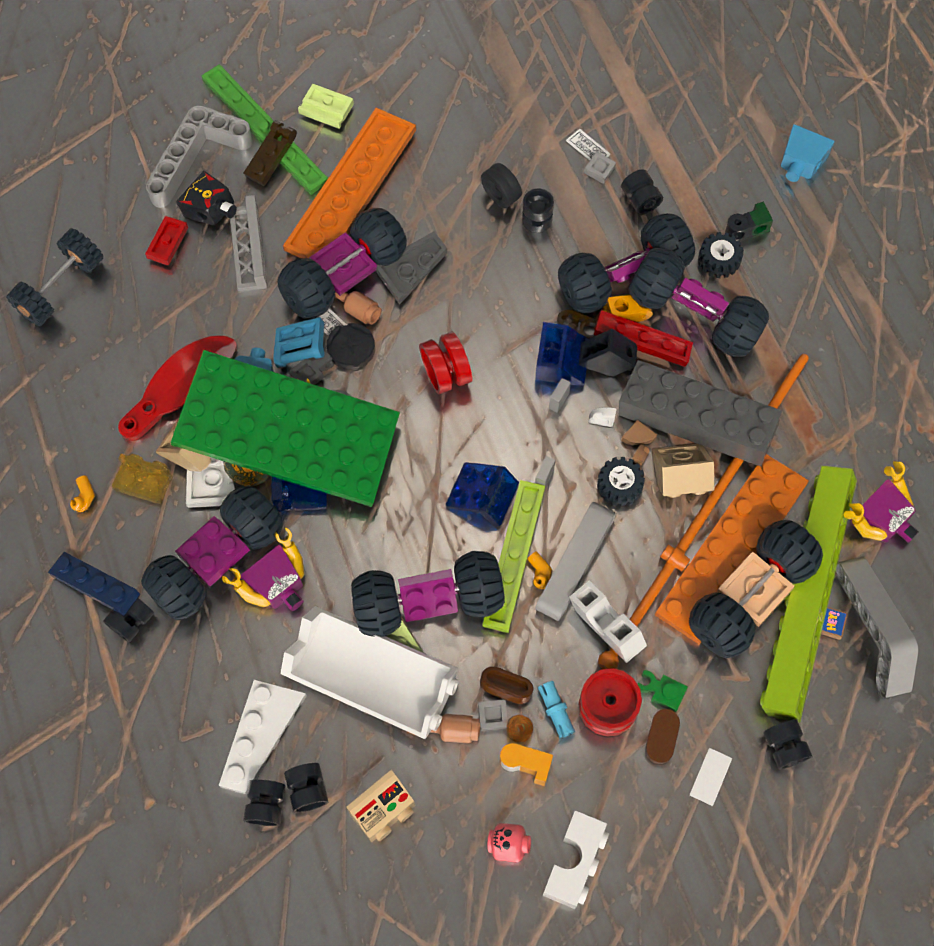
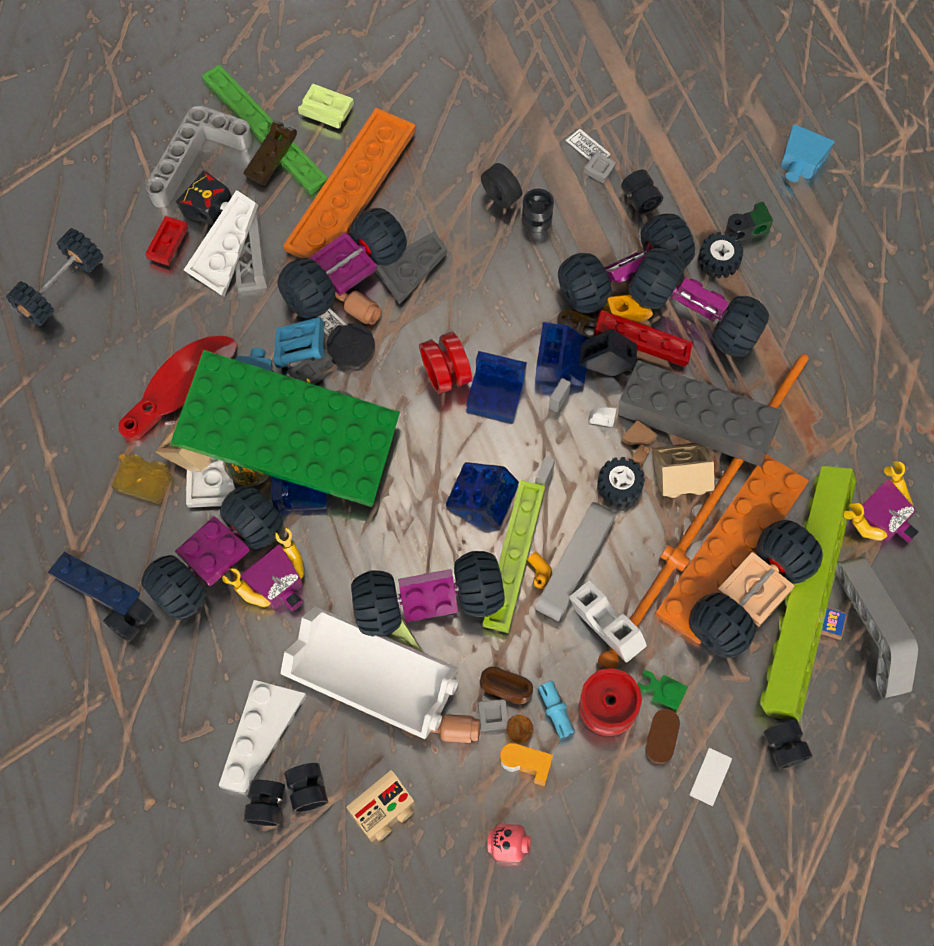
light orange arm [70,475,95,512] -> none
white arch [543,811,609,909] -> none
none -> white wing [184,190,258,297]
none -> clear blue bracket [466,351,527,419]

